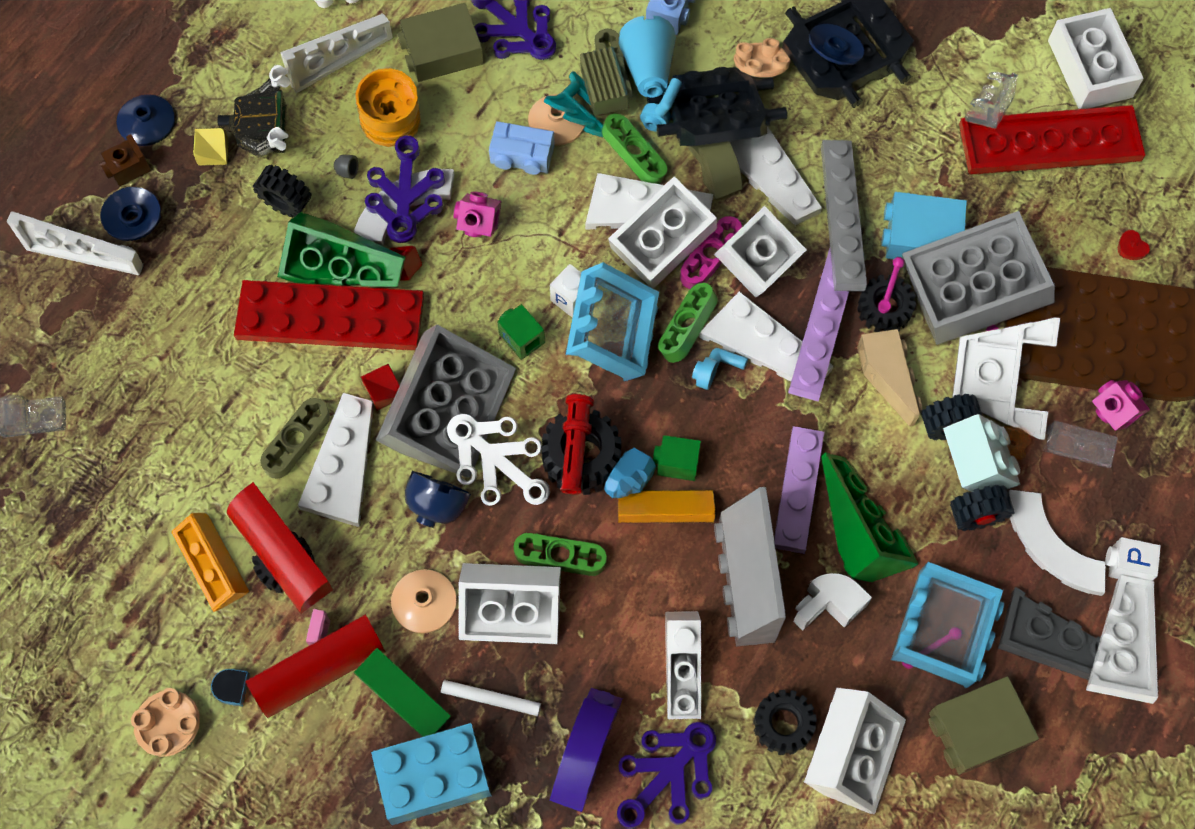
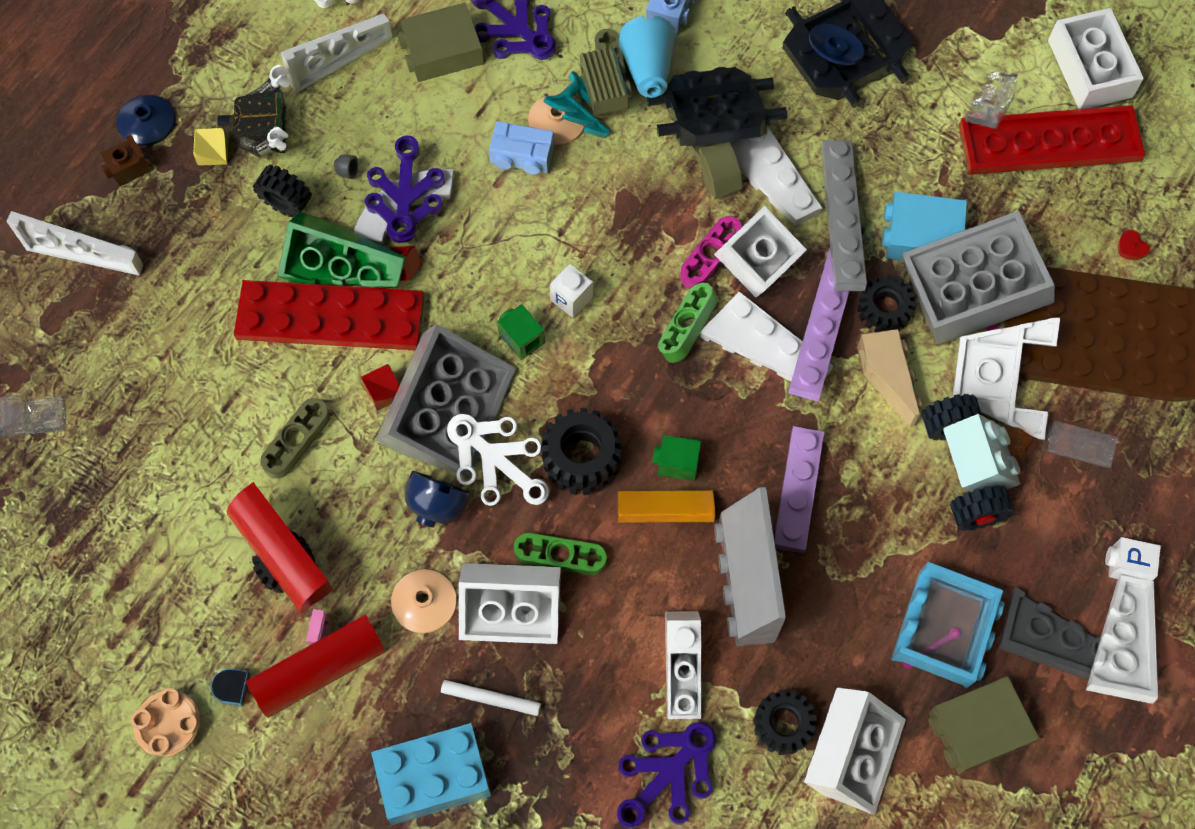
dark blue dish [100,187,161,241] -> none
light orange slope [171,513,249,612] -> none
white wing [298,393,374,527] -> none
green tile [354,648,451,737] -> none
light orange wheel [355,68,421,147] -> none
dark pink brick [453,191,502,237] -> none
dark purple arch [550,688,622,812] -> none
red pin [560,394,594,495] -> none
medium azure window [565,262,659,381] -> none
white wing [585,173,713,230] -> none
bright green beam [602,114,667,184] -> none
dark azure rock [604,448,656,498] -> none
white brick [608,176,717,289] -> none
medium azure plate [640,78,682,132] -> none
medium azure plate [692,348,748,390] -> none
light nougat dish [734,38,791,77] -> none
white brick [793,573,872,631] -> none
green wedge [821,452,919,582] -> none
dark pink hinge [878,257,905,313] -> none
white tile [1008,490,1105,596] -> none
dark pink brick [1092,380,1150,431] -> none

